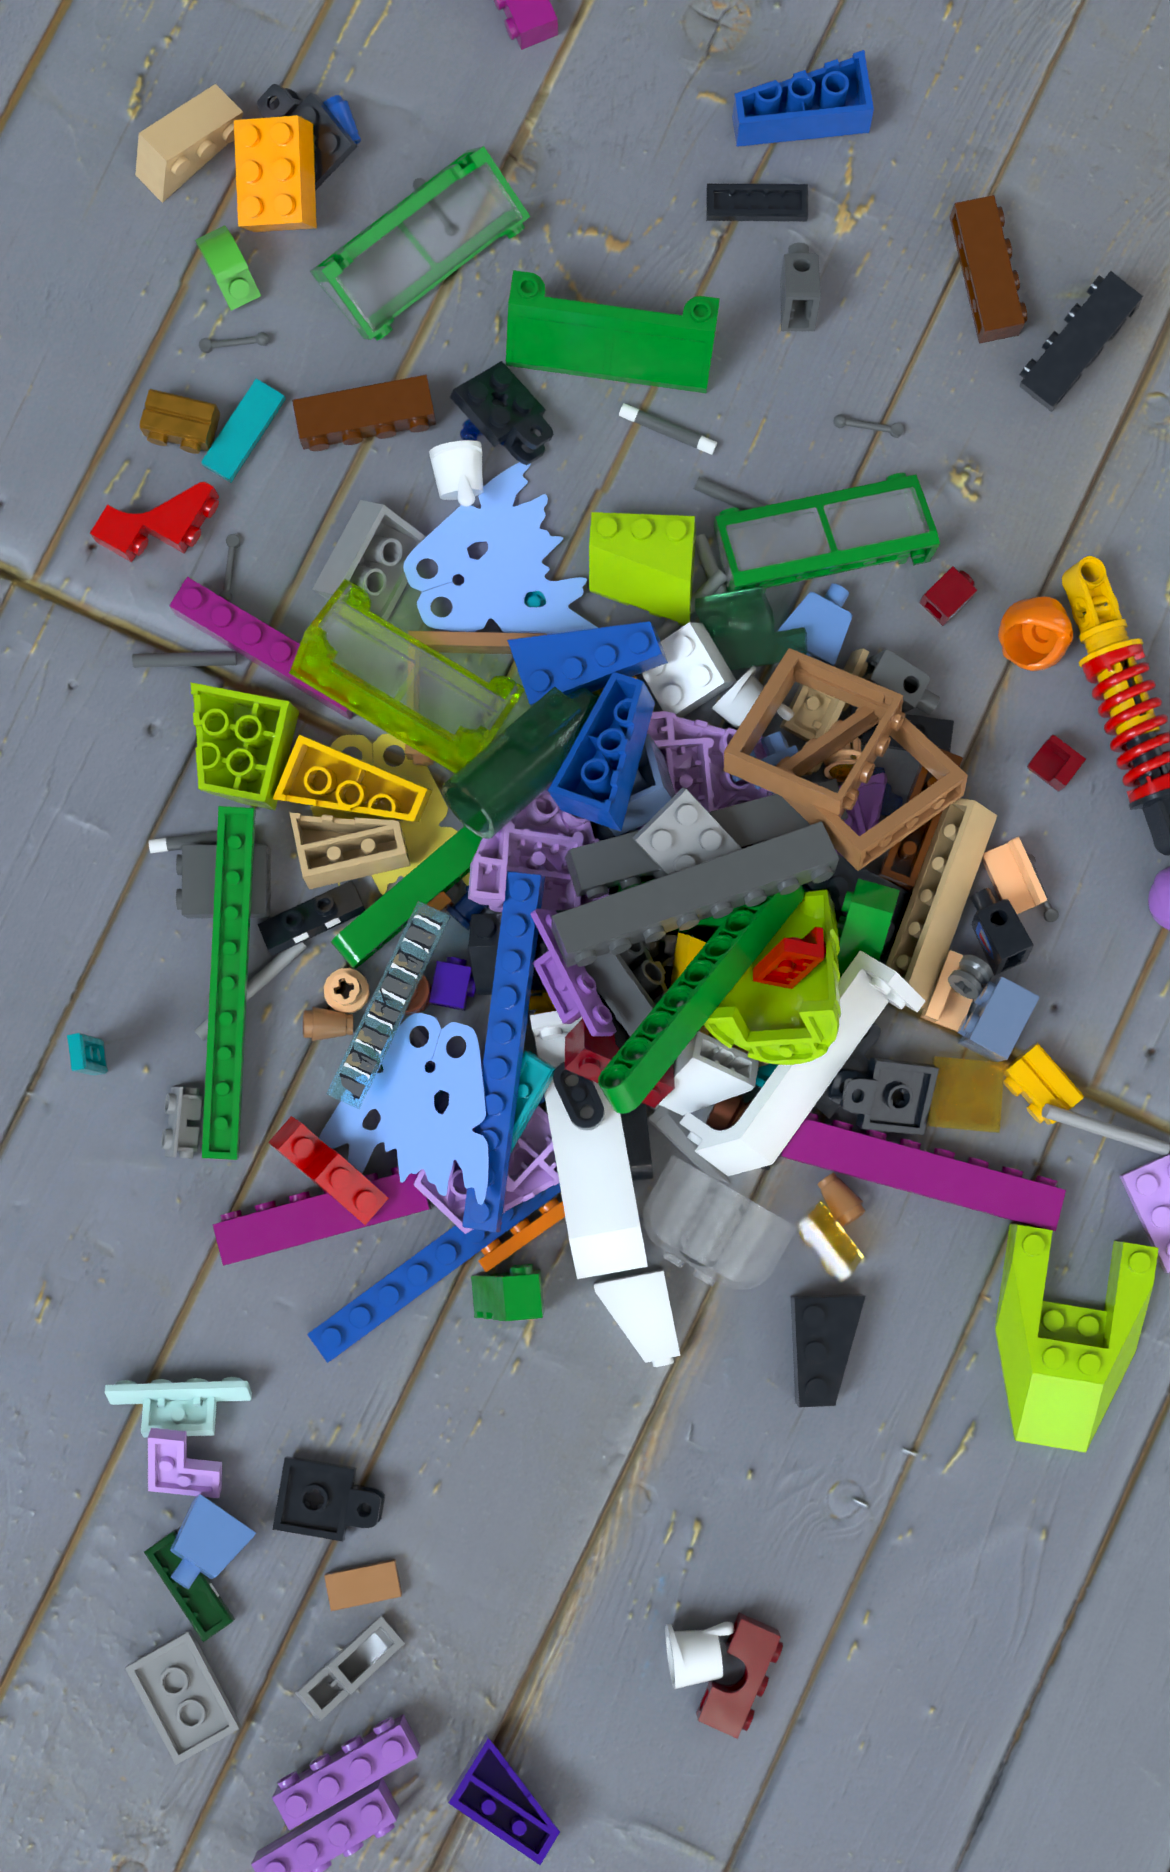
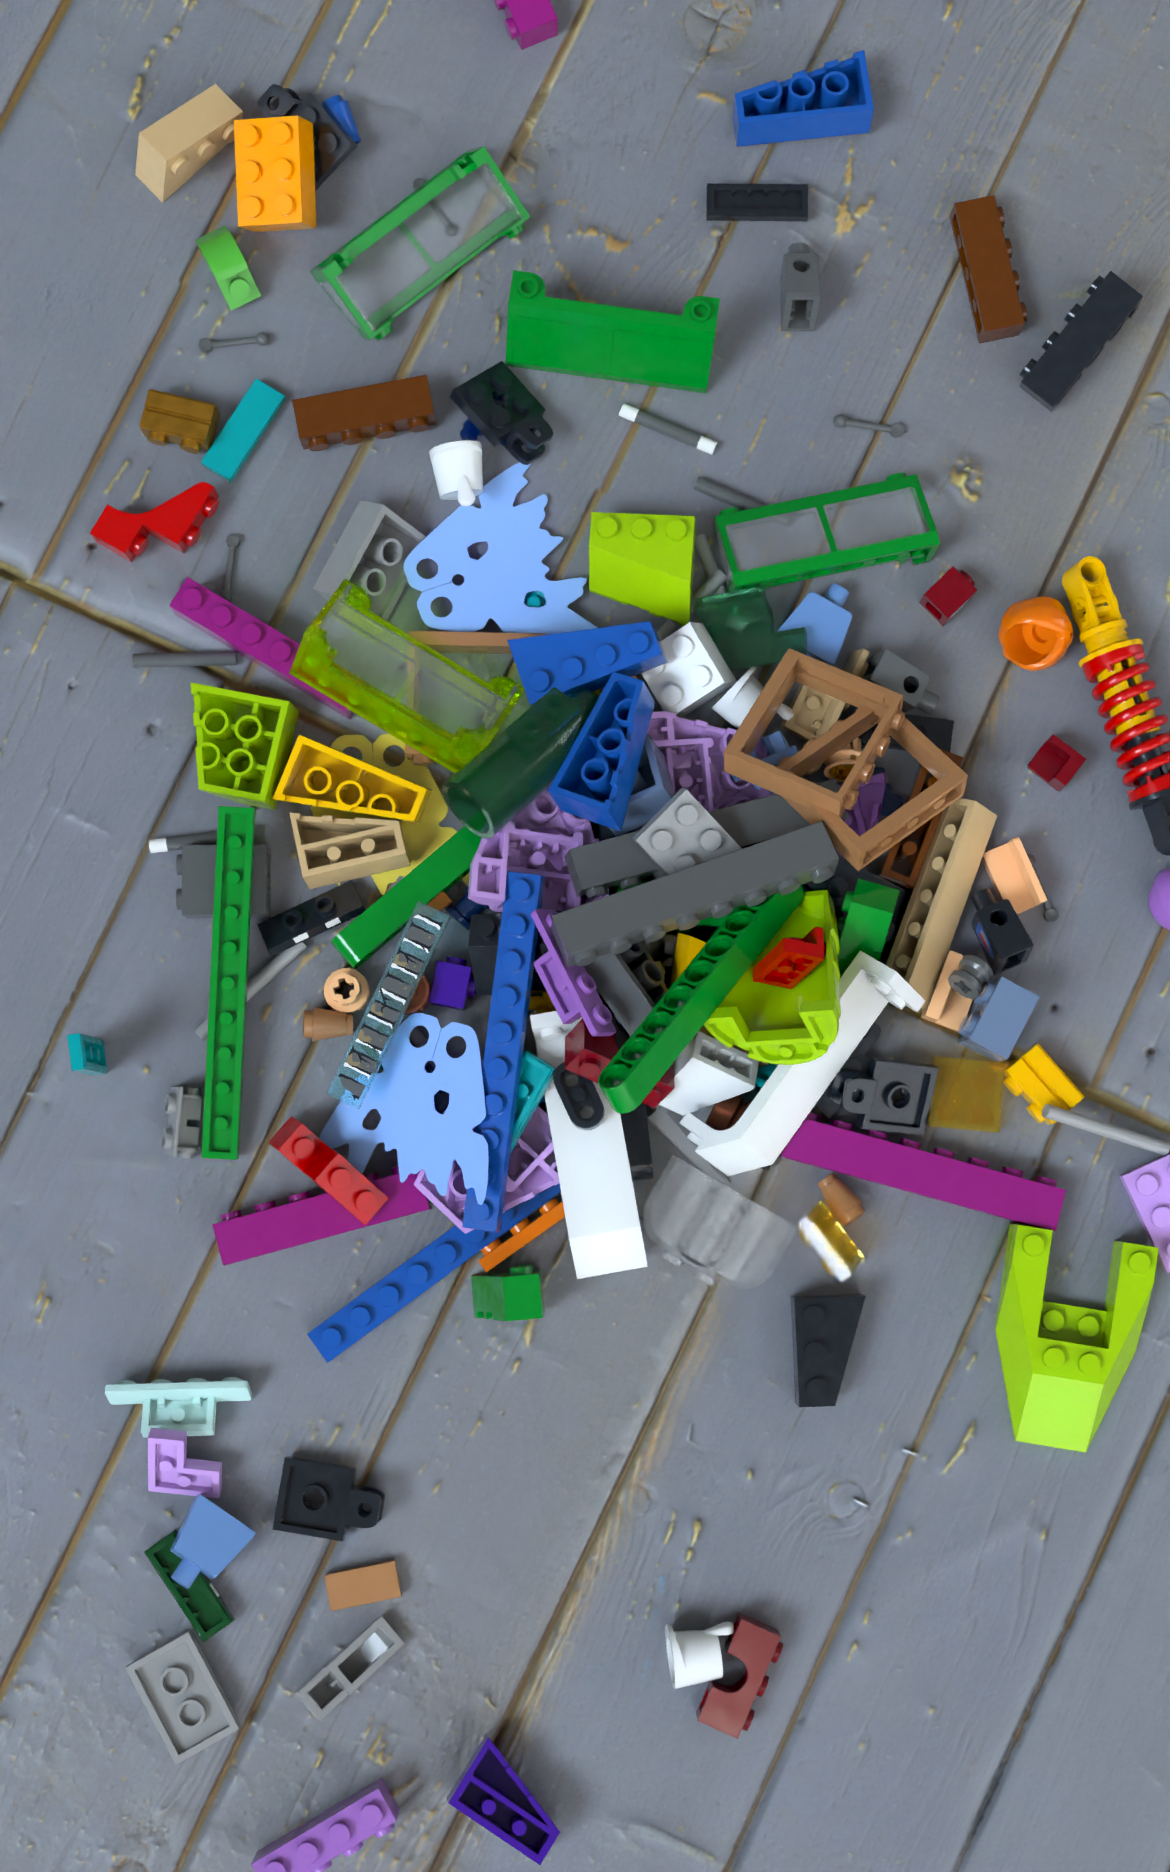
medium lavender brick [272,1714,421,1830] -> none
white slope [594,1269,680,1367] -> none

